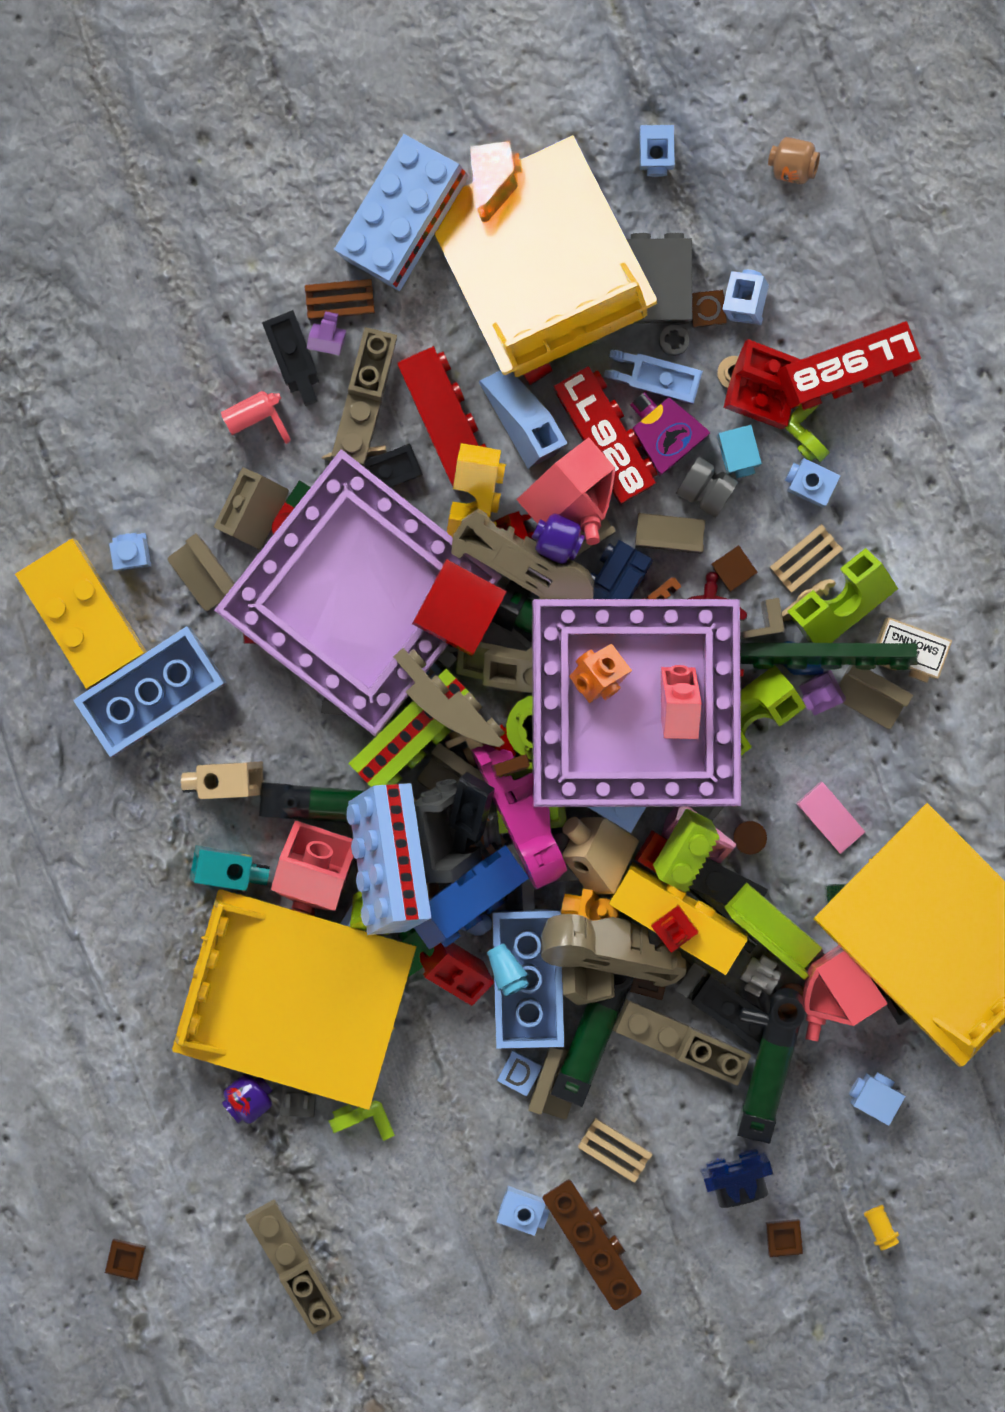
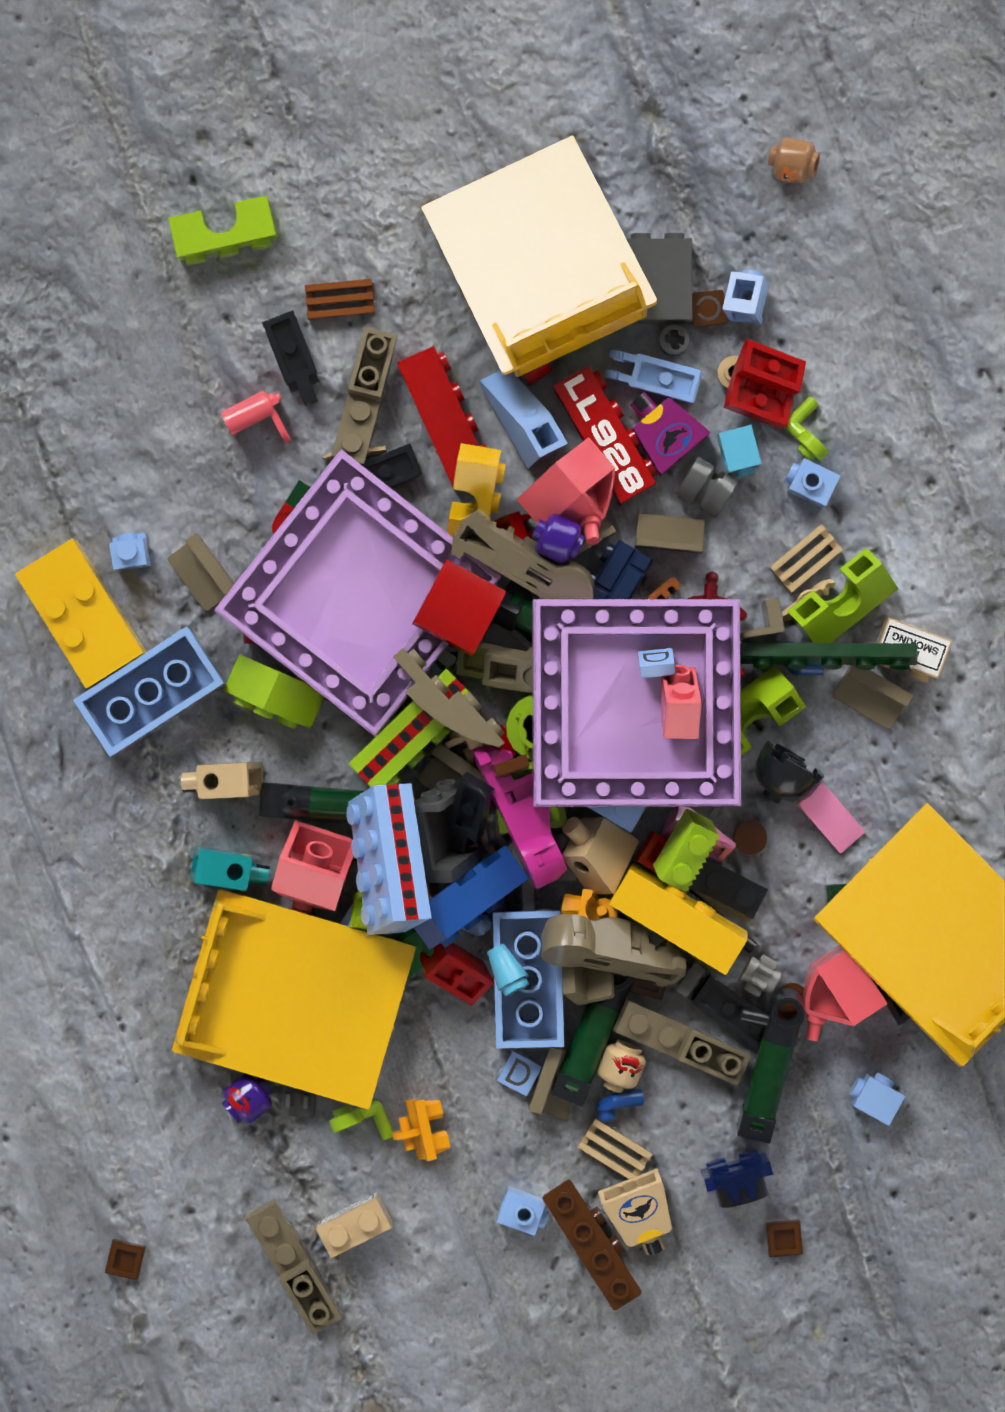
dark tan panel [214,467,289,549] -> none
medium lavender tile [306,311,346,355] -> none
light blue brick [334,134,469,291] -> none
slope [470,141,522,222] -> none
orange brick [569,643,632,703] -> none
light blue brick [639,125,675,177] -> none
red tile [651,904,699,953] -> none
reddish brown tile [711,545,758,592] -> none
lime panel [724,882,823,980] -> none
red brick [776,321,921,411] -> none
medium lavender tile [799,670,846,716] -> none
yellow pin [863,1205,899,1251] -> none
none -> lime arch [168,195,278,265]
none -> lime brick [223,654,324,729]
none -> tan brick [316,1192,393,1258]
none -> light orange hips [392,1098,451,1161]
none -> blue arm [595,1089,644,1122]
none -> tan head [597,1040,646,1093]
none -> tan torso [598,1169,672,1256]
none -> light blue tile [638,648,675,678]
none -> black cylinder [755,740,824,804]

